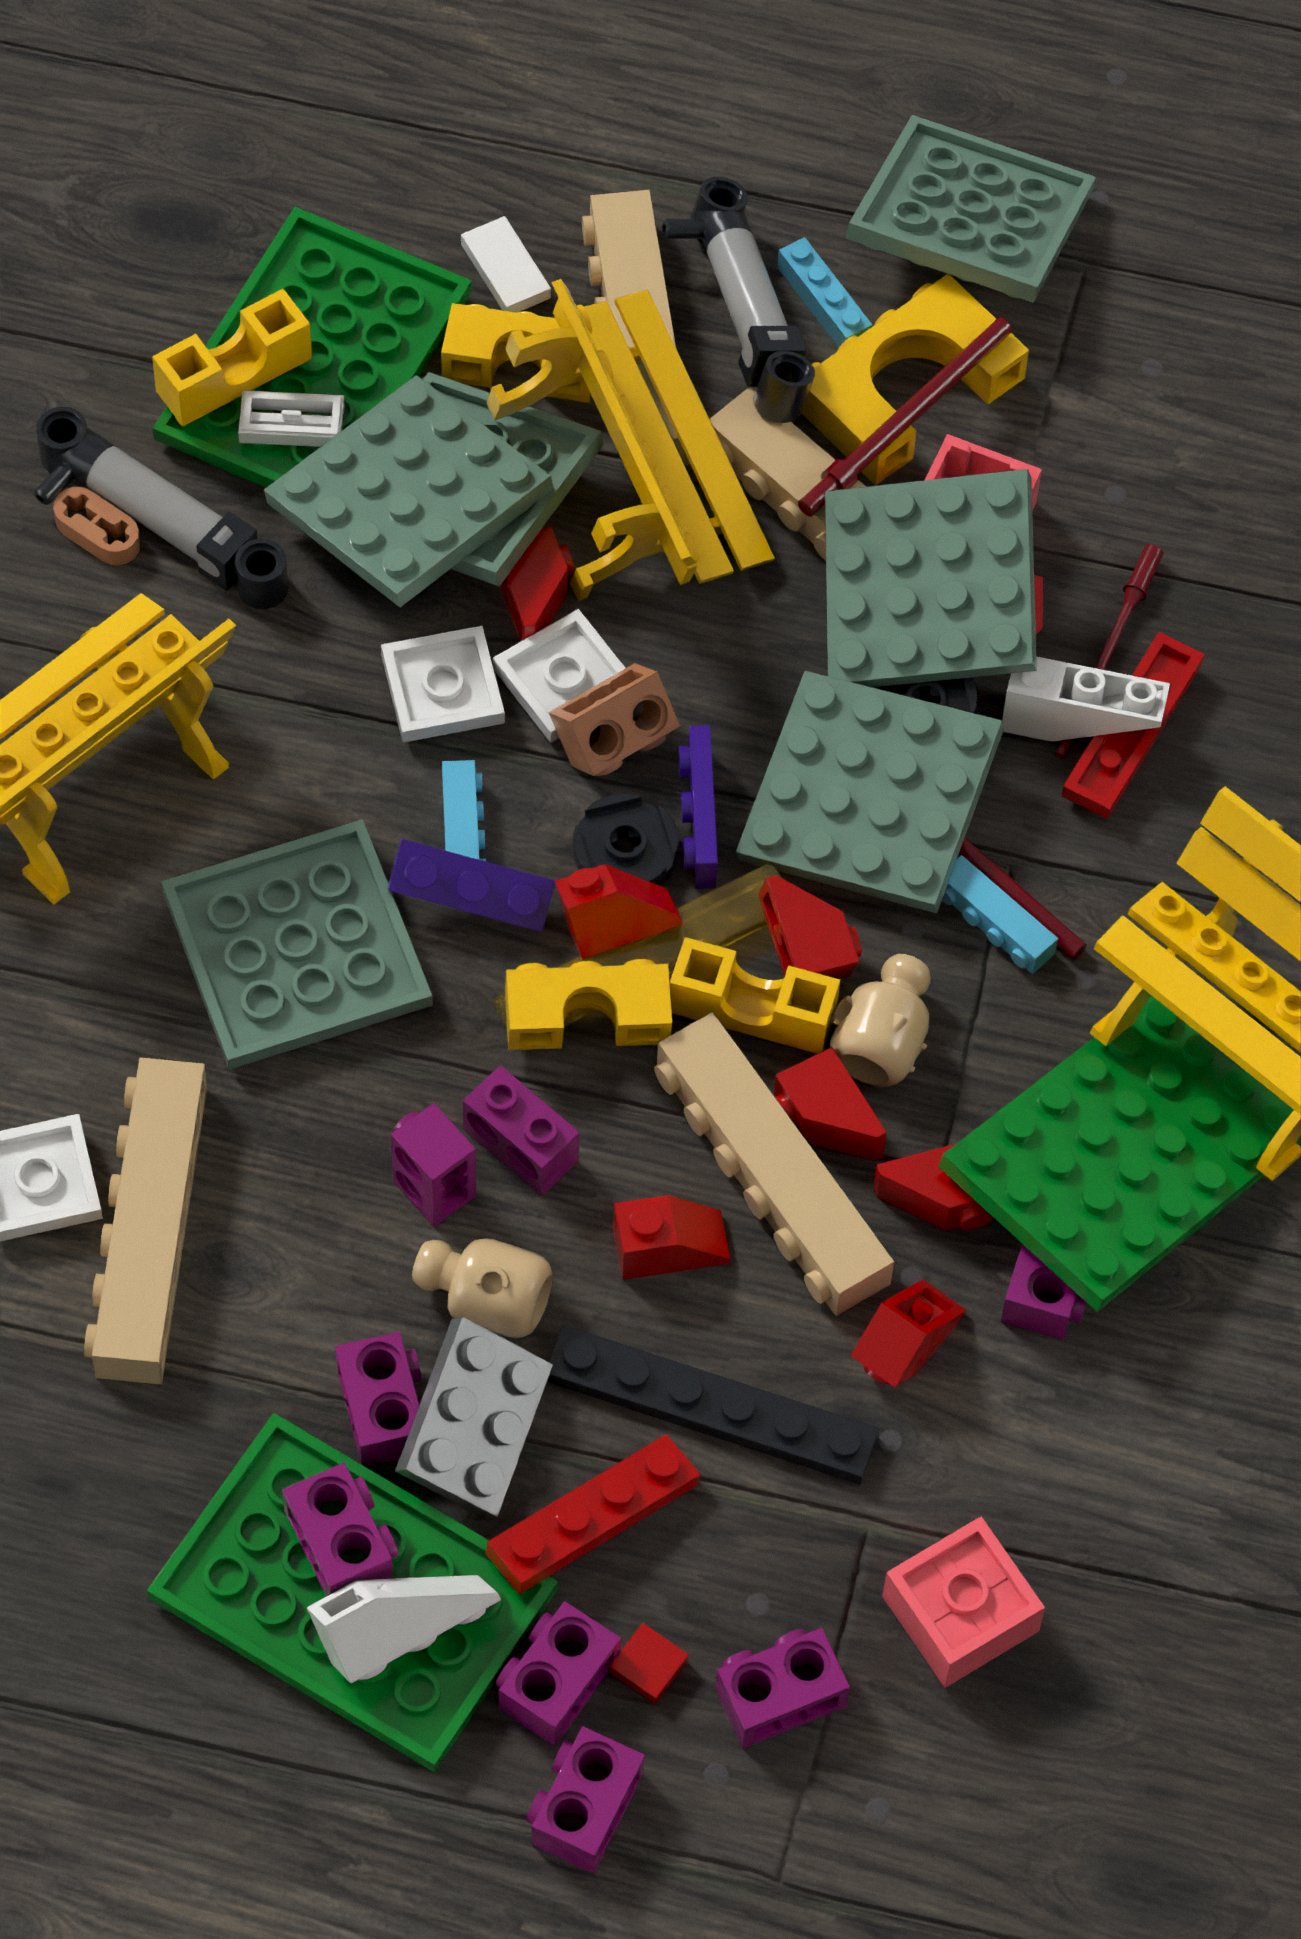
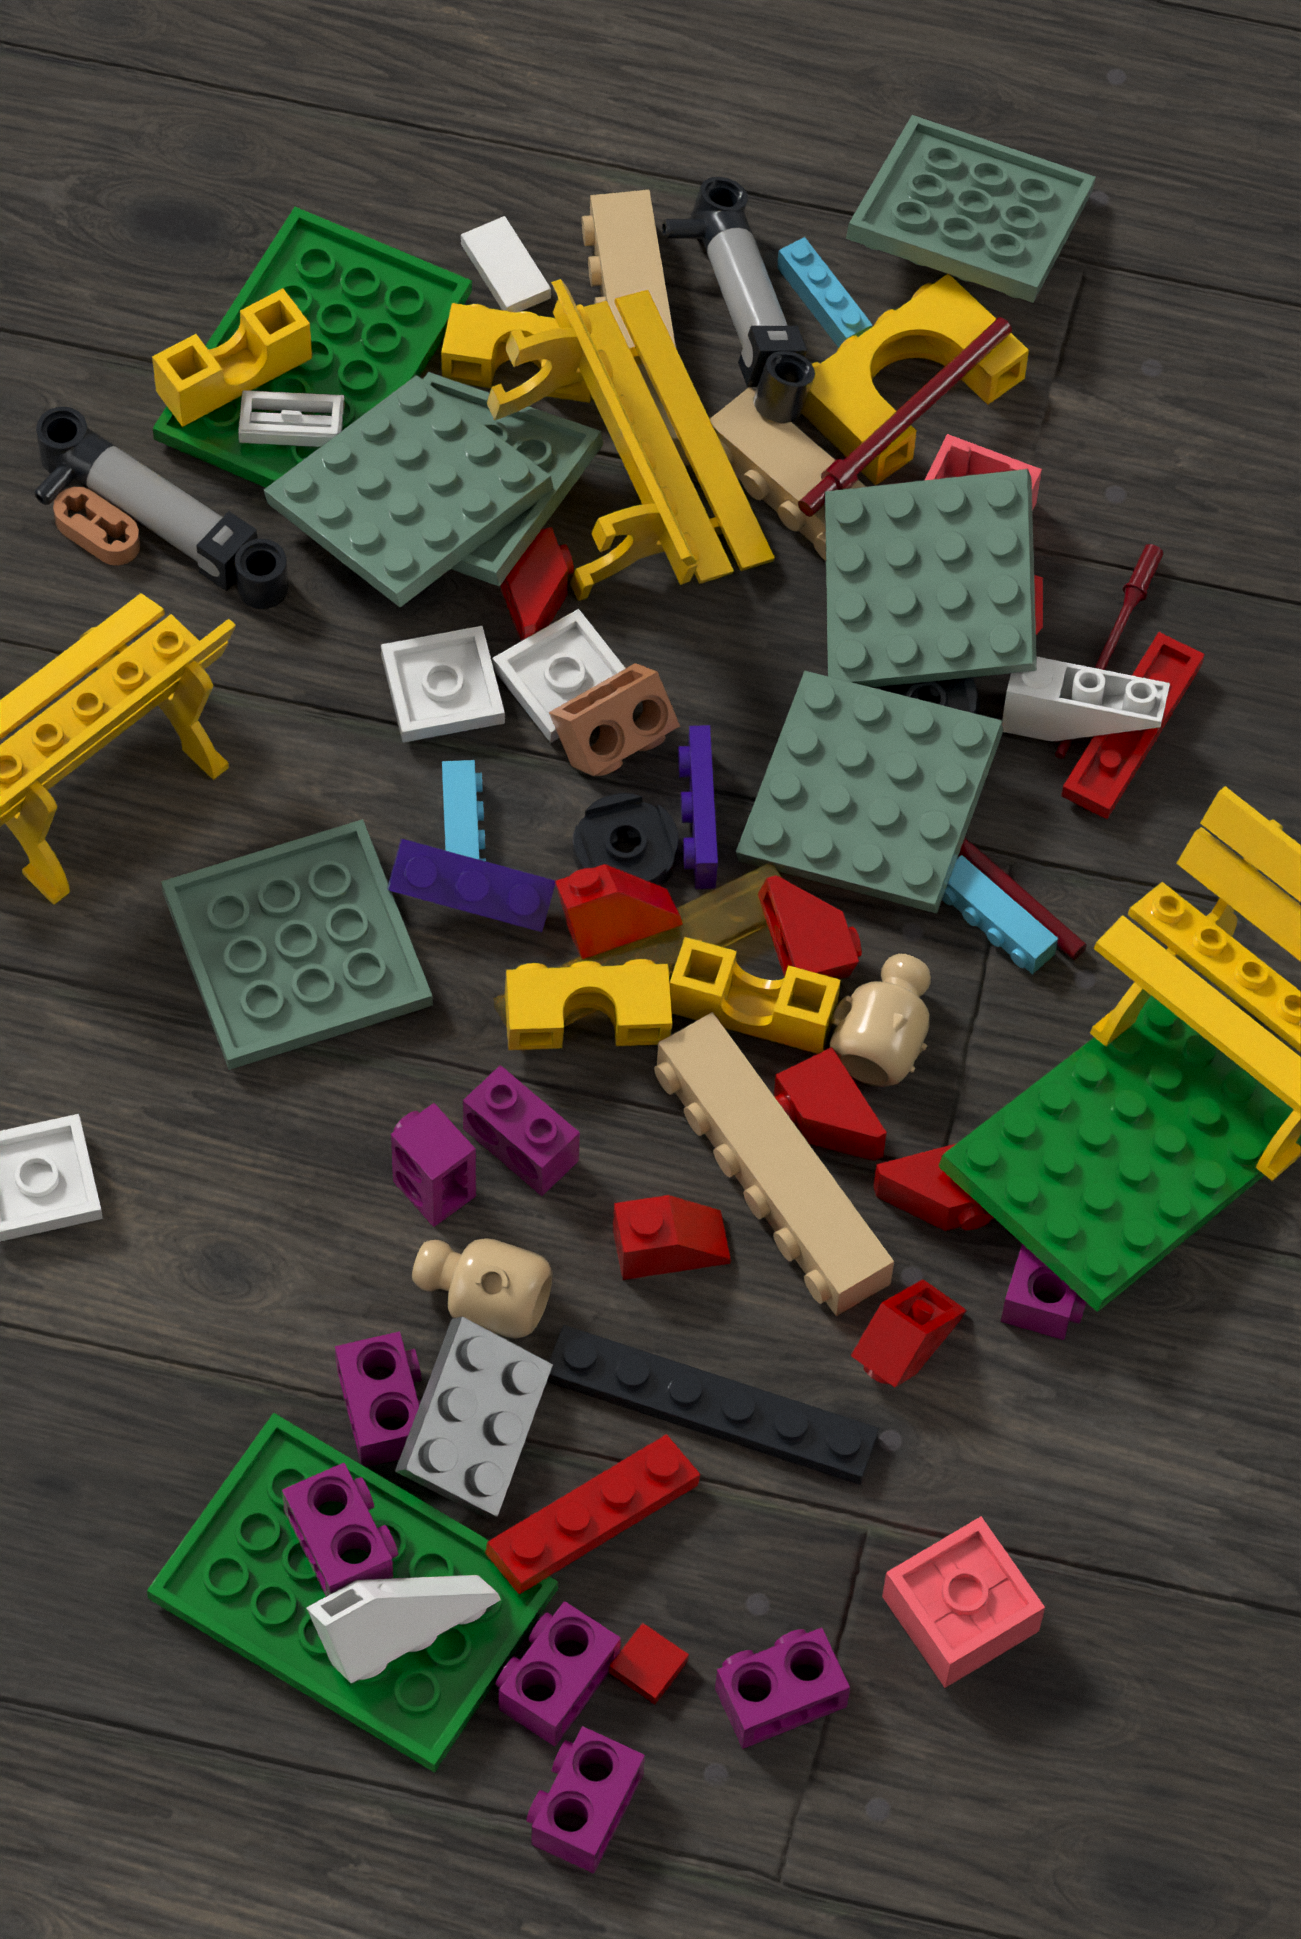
tan brick [84,1057,207,1385] -> none

